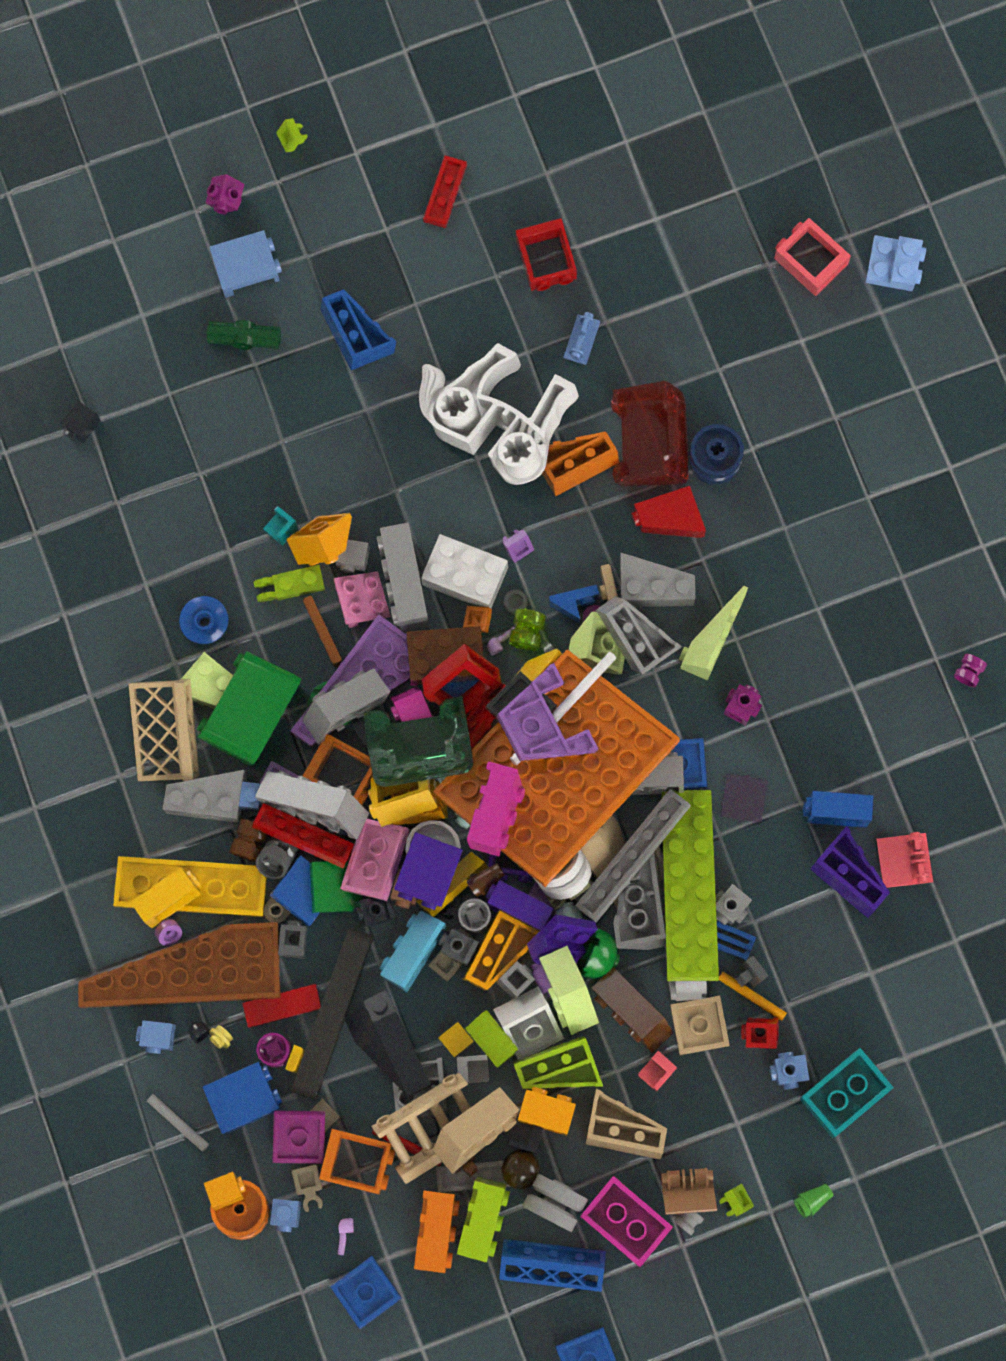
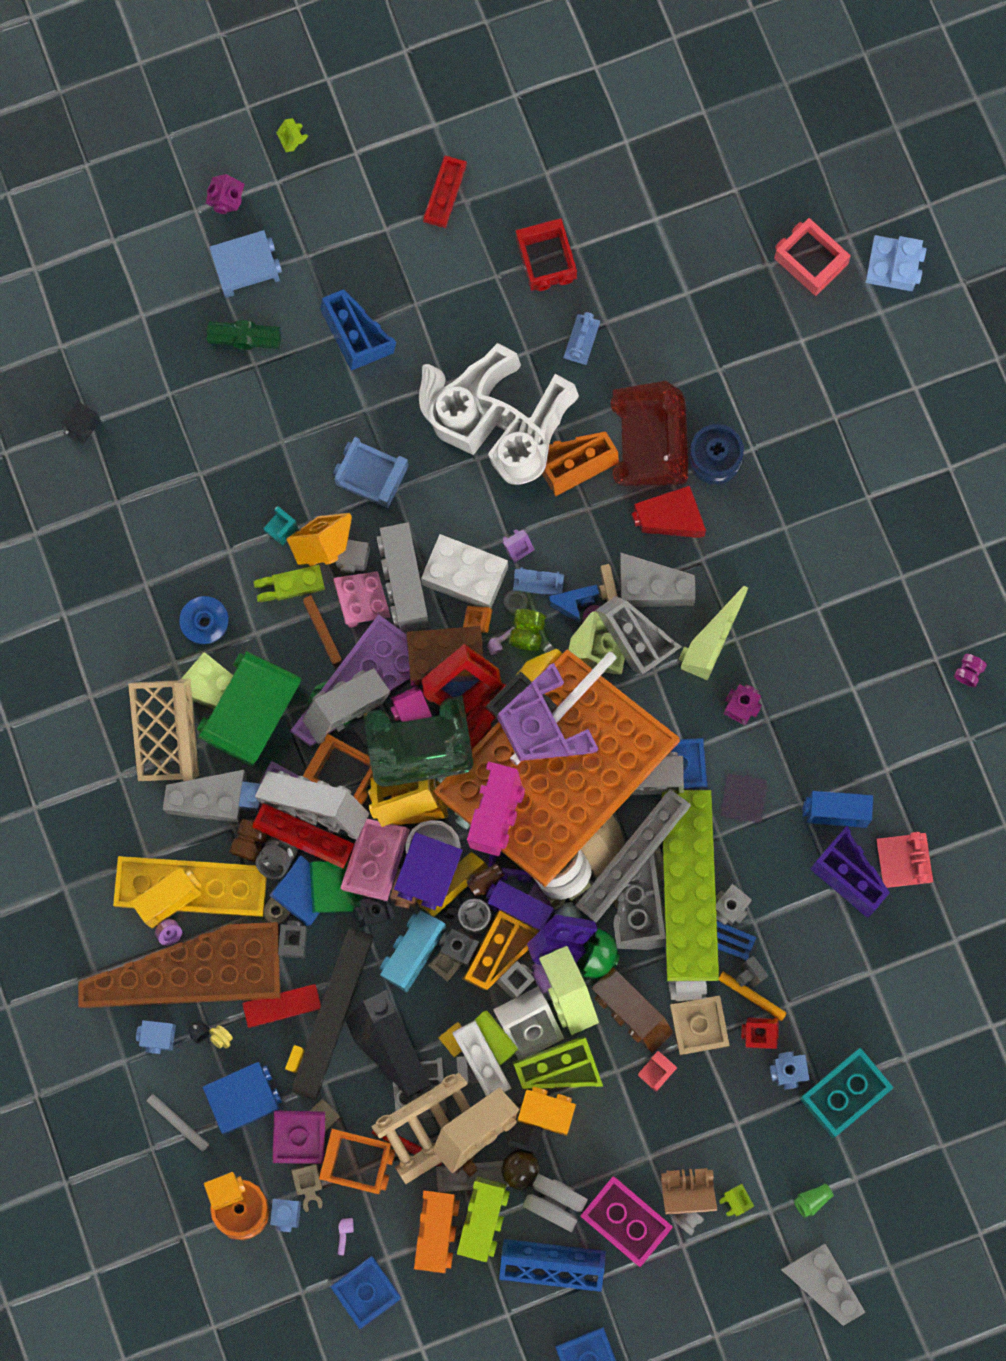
magenta wheel [256,1033,292,1068] -> none
tan wedge [585,1088,667,1160] -> none
none -> medium blue panel [333,437,409,508]
none -> white tile [453,1020,511,1096]
none -> medium blue hinge [513,567,564,595]
none -> light grey wing [780,1244,865,1326]

